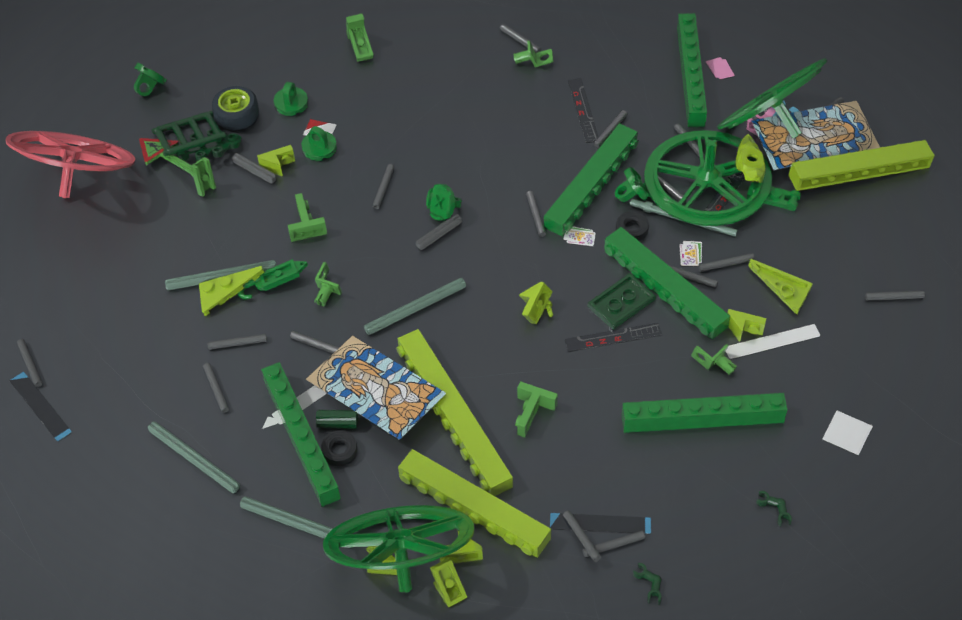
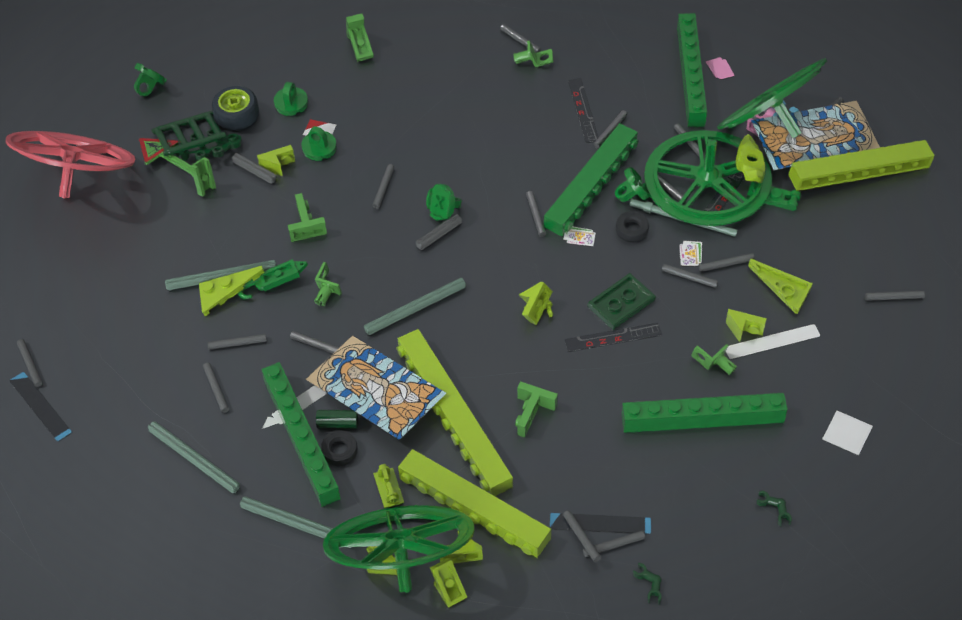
green brick [604,227,730,340] -> none
none -> lime hinge [373,464,404,509]

